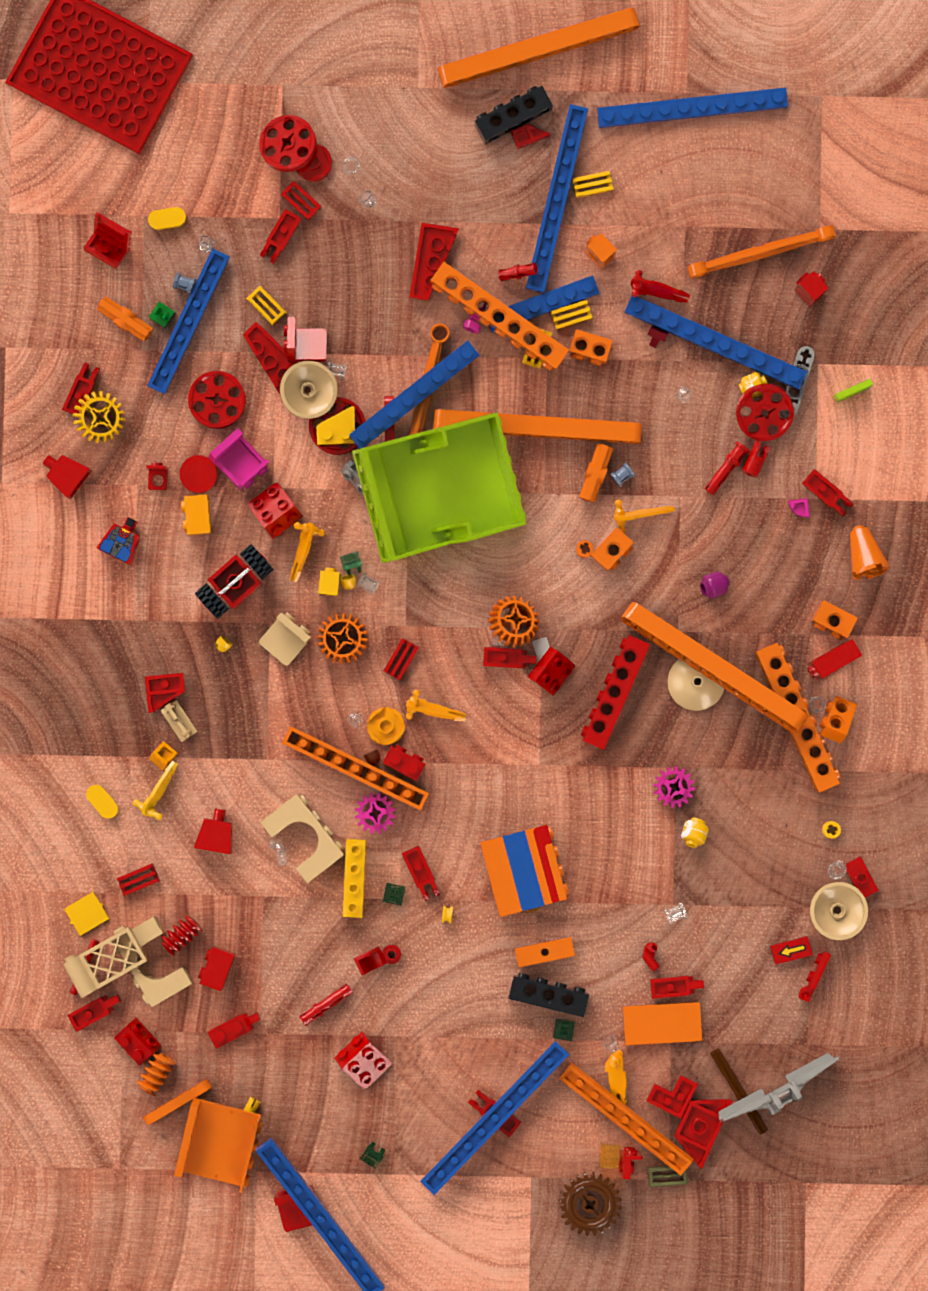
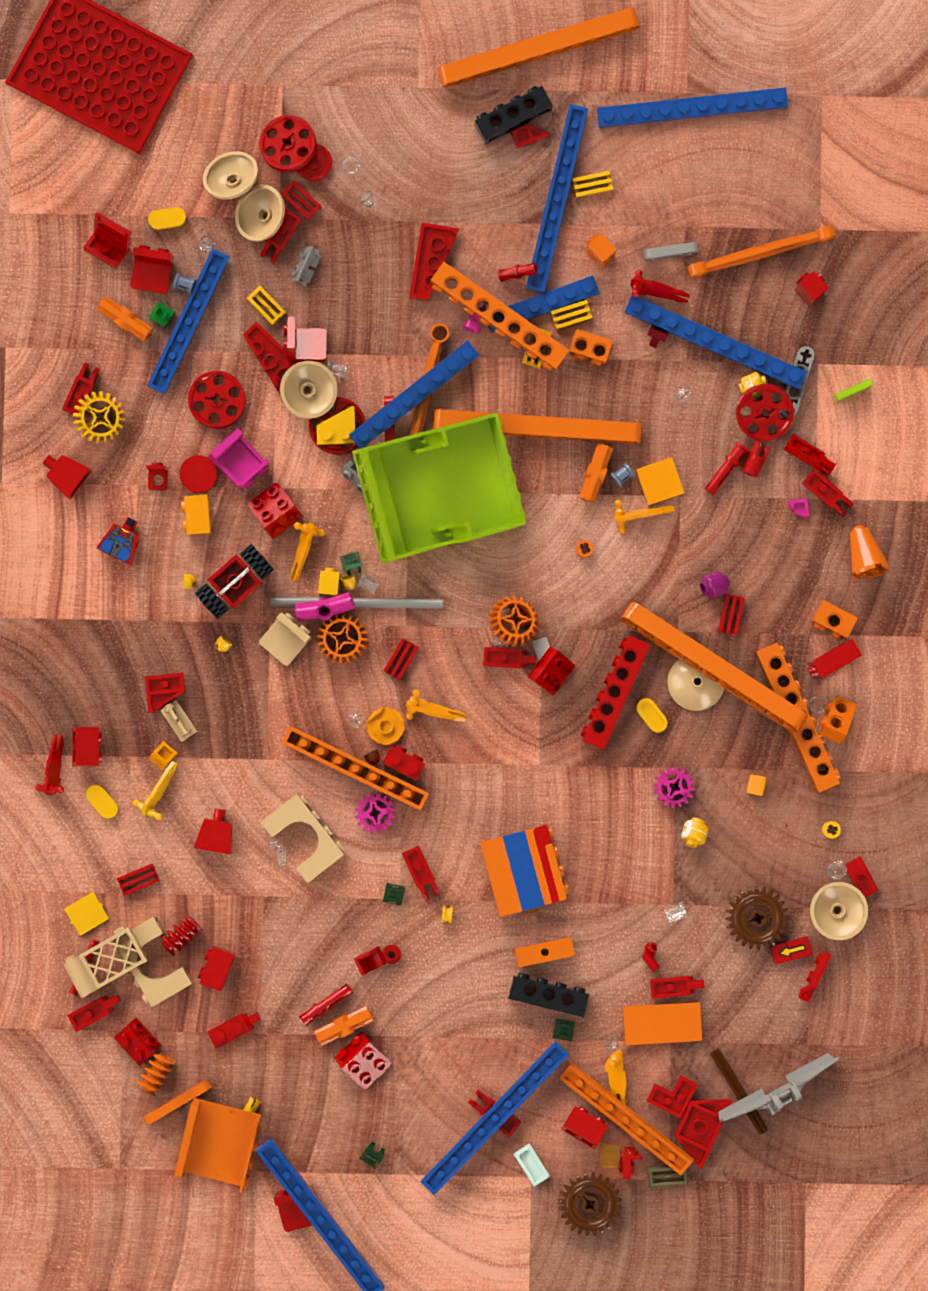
yellow brick [343,839,366,918] -> none
orange brick [590,527,634,572] -> none
none -> red piece [35,734,64,796]
none -> red brick [72,727,102,767]
none -> red bracket [130,245,174,294]
none -> yellow hinge [183,574,197,589]
none -> tan dish [203,151,259,199]
none -> tan dish [235,185,285,242]
none -> light grey piece [271,597,443,609]
none -> light grey hinge [291,246,321,287]
none -> dark pink piece [295,592,355,621]
none -> orange piece [314,1005,373,1046]
none -> light aqua tile [513,1143,550,1187]
none -> red brick [561,1106,608,1149]
none -> light orange tile [636,457,684,506]
none -> yellow tile [636,698,668,733]
none -> light grey beam [643,242,699,261]
none -> red tile [718,594,745,635]
none -> reddish brown gear [725,886,789,950]
none -> light orange slope [747,774,767,796]
none -> red hinge [783,434,836,476]

